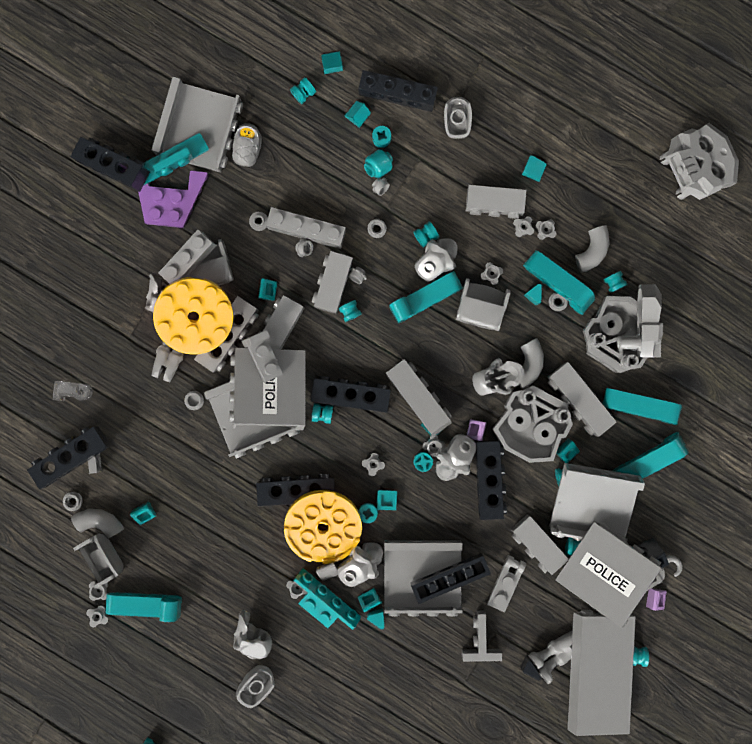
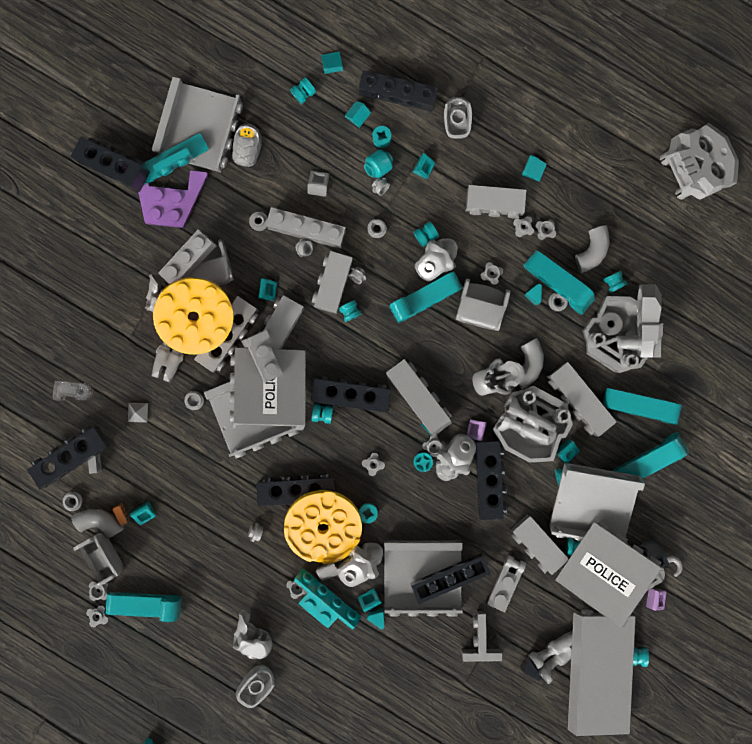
teal plate [377,490,397,510] -> none
none -> dark orange tile [113,503,129,525]
none -> light grey slope [128,403,148,422]
none -> light grey plate [248,523,263,542]
none -> light grey slope [308,171,329,196]
none -> teal slope [412,153,436,179]
none -> light grey piece [496,396,557,444]

